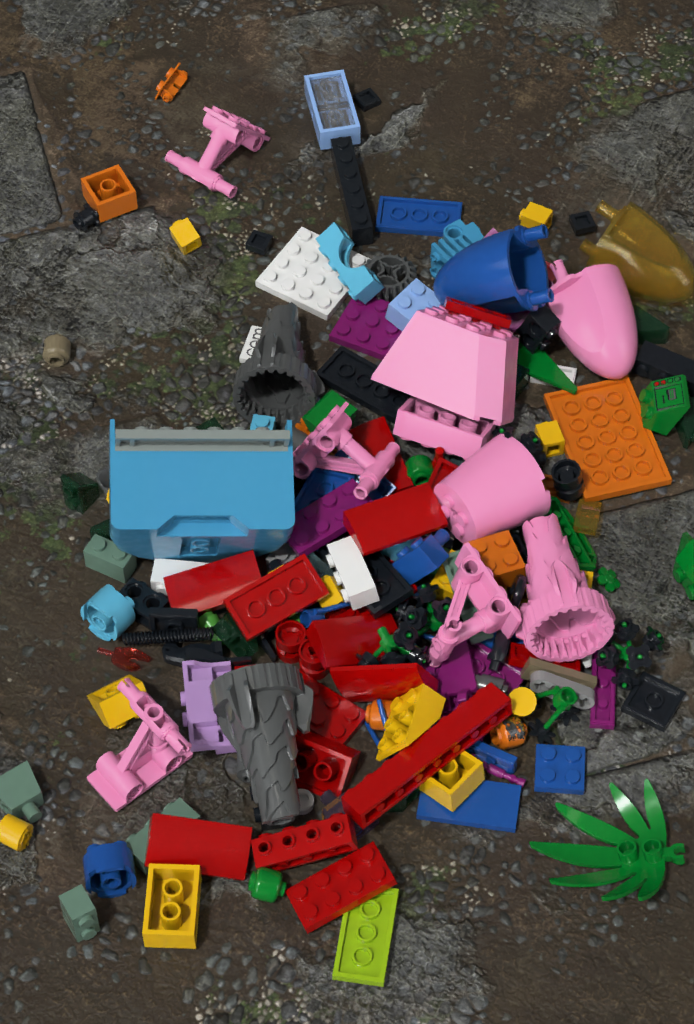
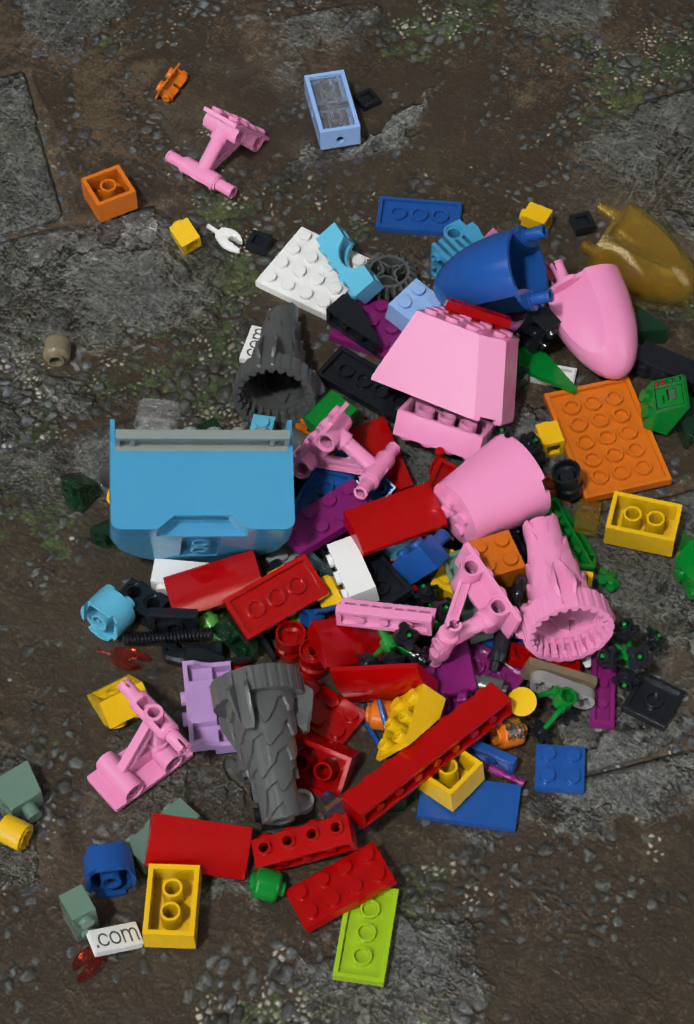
black brick [72,203,100,231] -> none
sand green brick [83,534,137,584] -> none
black brick [330,136,373,247] -> none
green head [405,455,434,486] -> none
green plant [529,778,686,901] -> none
none -> clear red hand [72,946,106,983]
none -> white tile [86,921,144,957]
none -> clear brick [133,398,182,430]
none -> white hand [206,224,243,254]
none -> black slope [326,294,379,356]
none -> bright pink fence [335,598,437,636]
none -> yellow brick [603,491,683,557]

